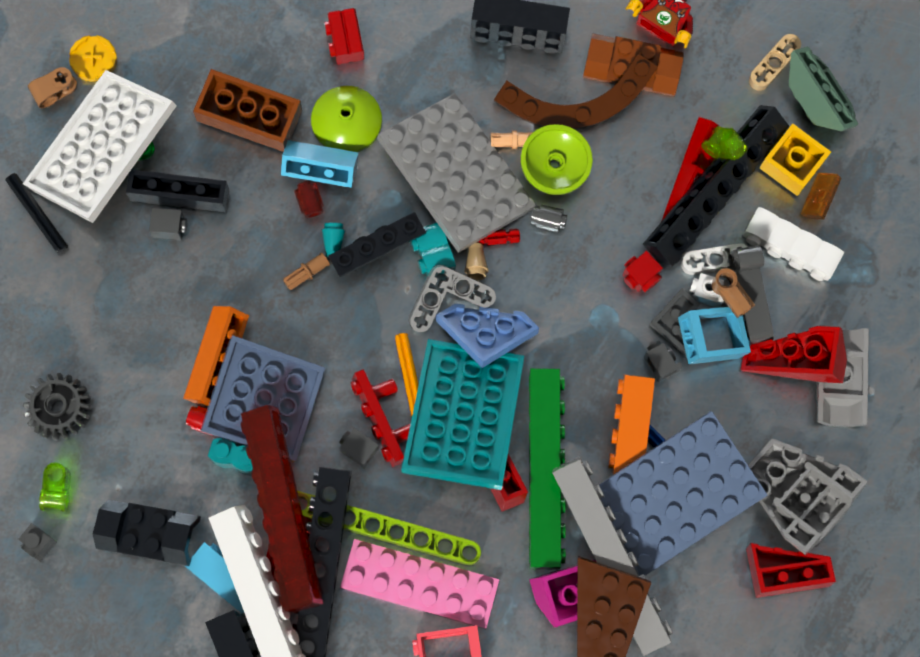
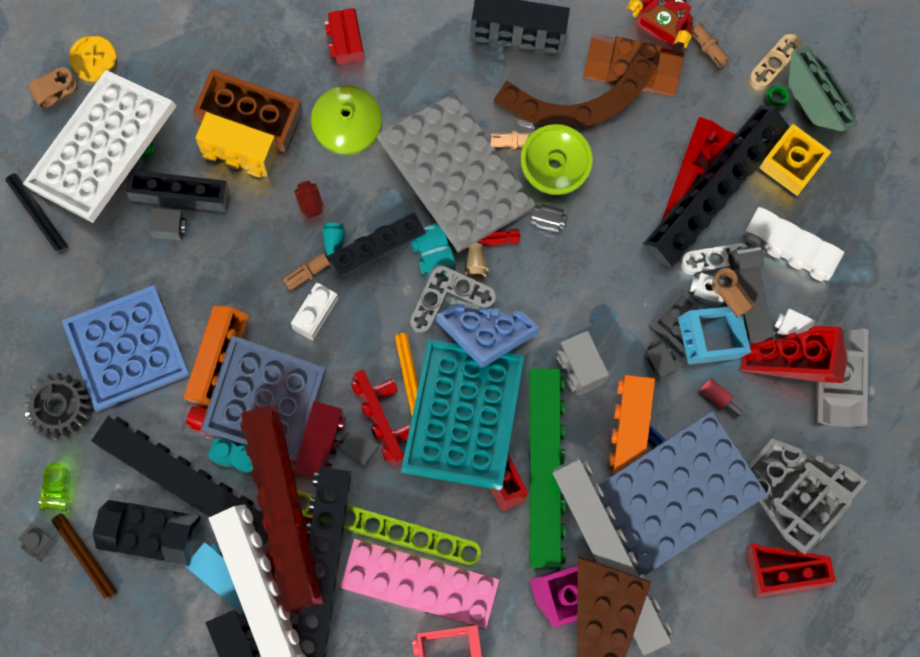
medium azure brick [281,140,359,188] -> none
red brick [623,250,663,292] -> none
clear neon green piece [702,126,748,160] -> none
clear orange plate [801,173,842,220] -> none
none -> reddish brown axle [51,513,117,600]
none -> medium blue plate [62,285,189,412]
none -> black brick [91,416,276,548]
none -> yellow brick [195,112,278,177]
none -> white brick [291,282,339,341]
none -> dark red brick [293,401,346,481]
none -> light grey brick [555,330,609,396]
none -> medium nougat pin [692,23,730,68]
none -> coral piece [699,378,743,417]
none -> green plate [765,86,790,109]
none -> white brick [774,309,816,338]

